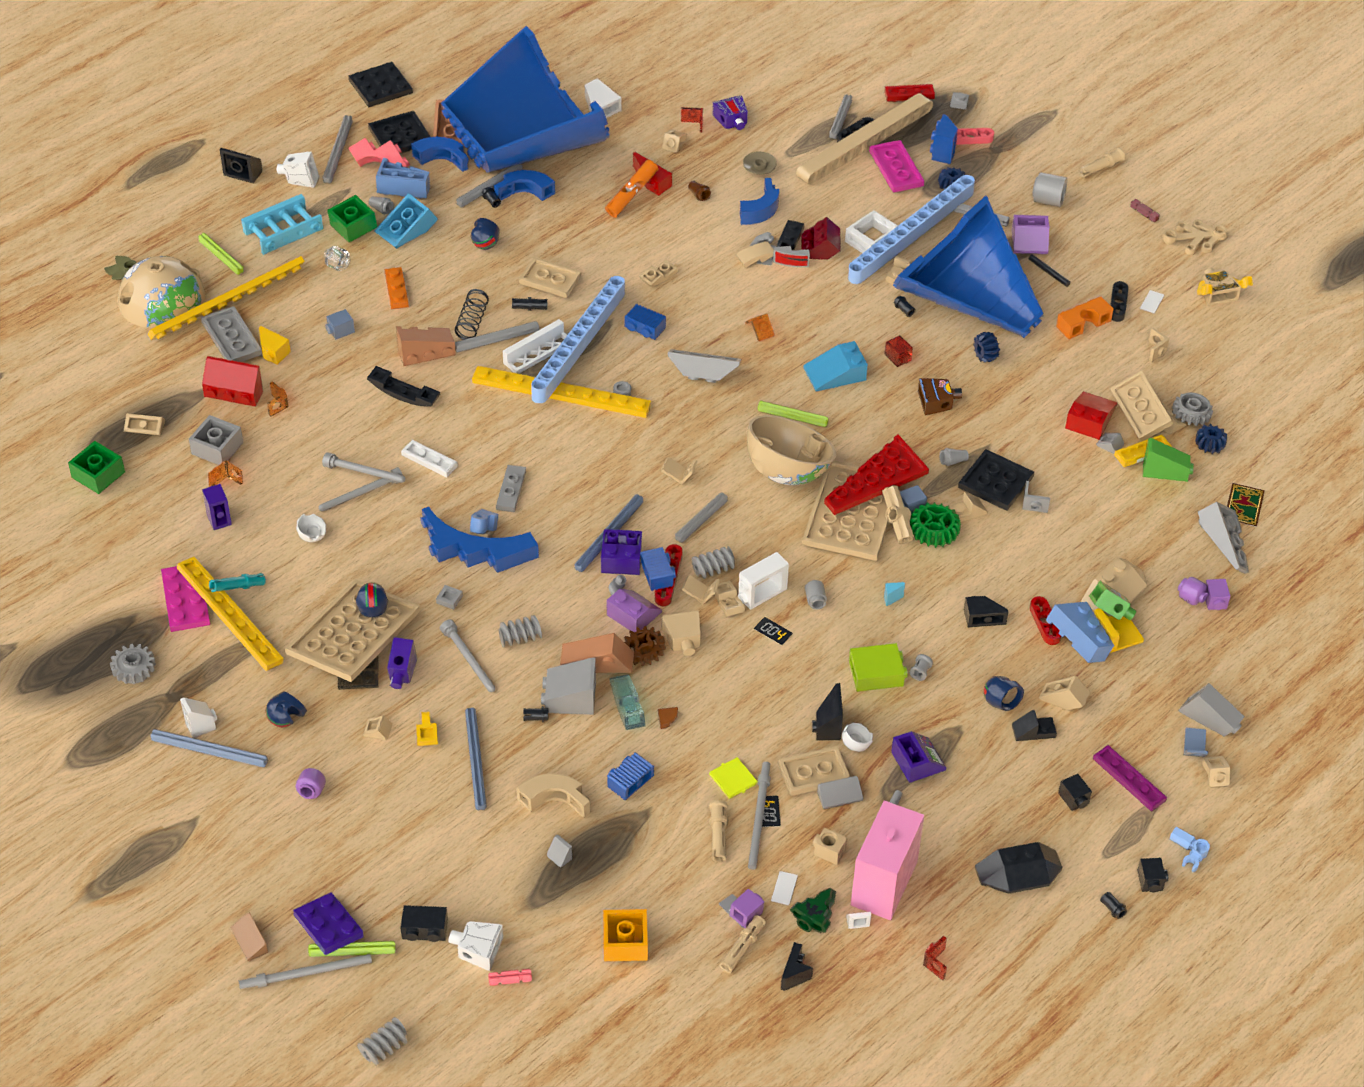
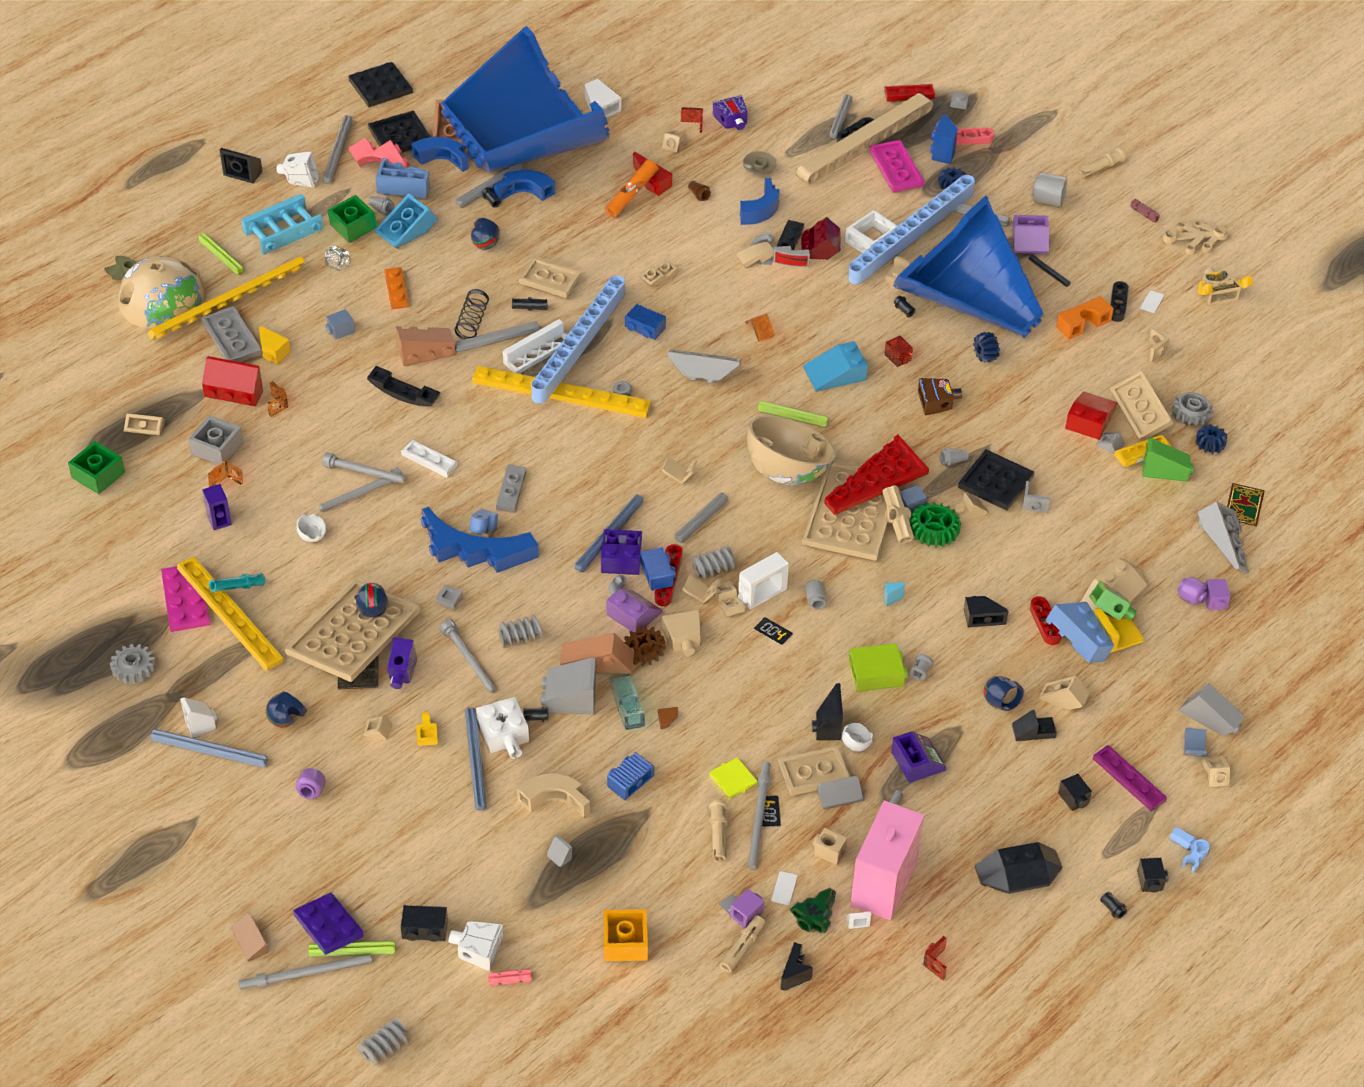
none -> white brick [476,697,529,759]

